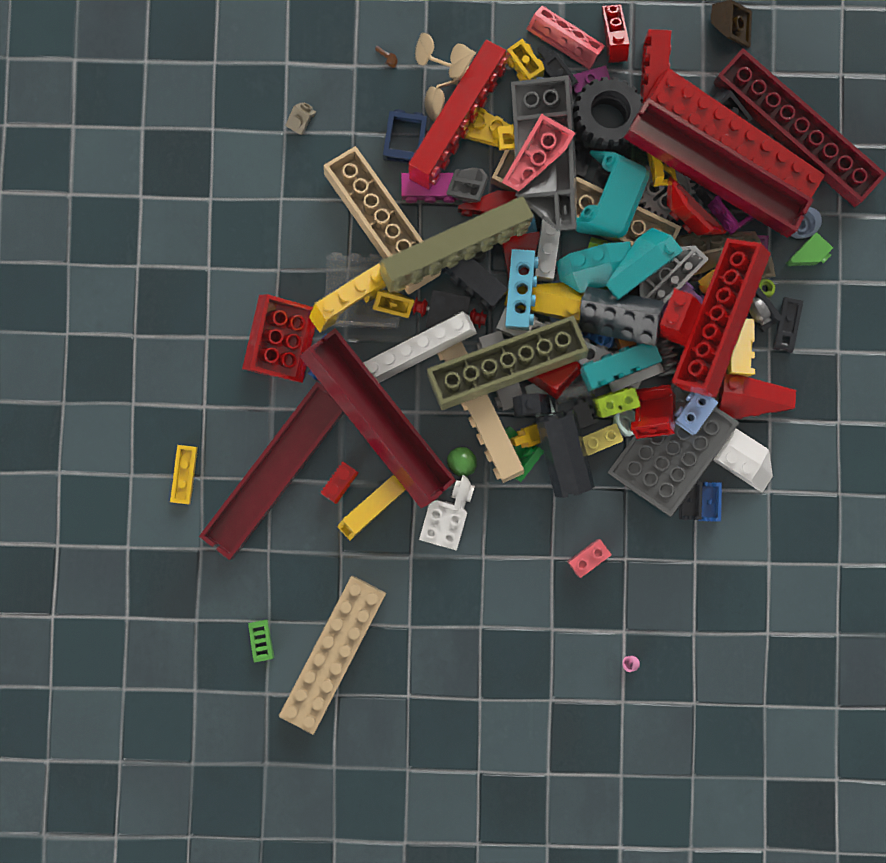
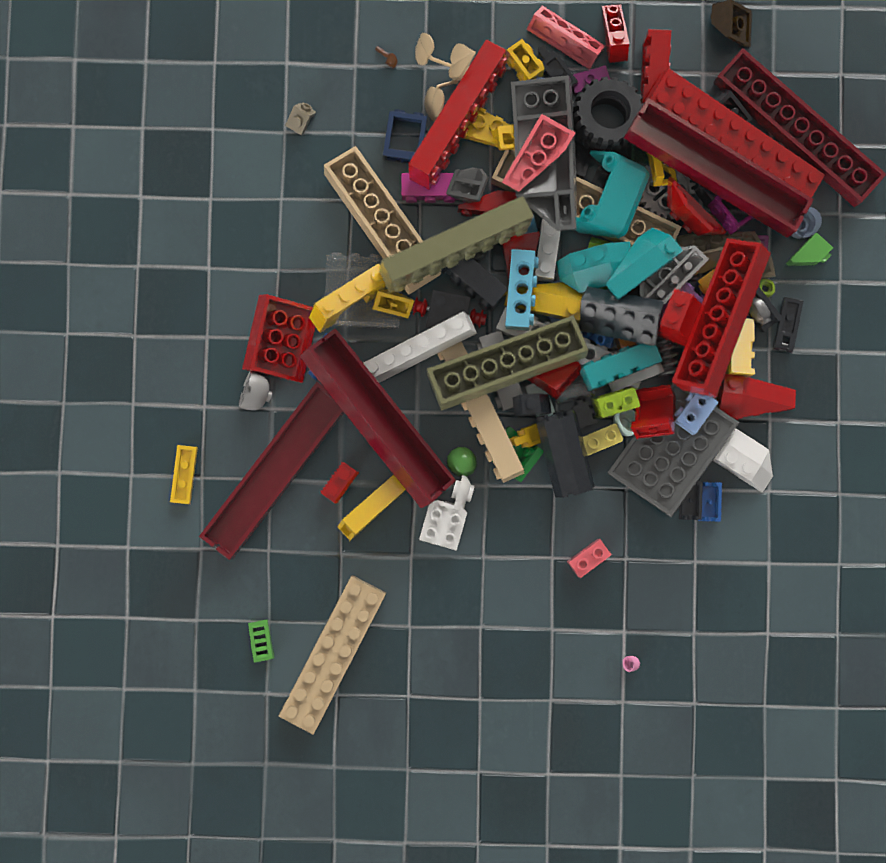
none -> light grey cylinder [239,371,272,411]

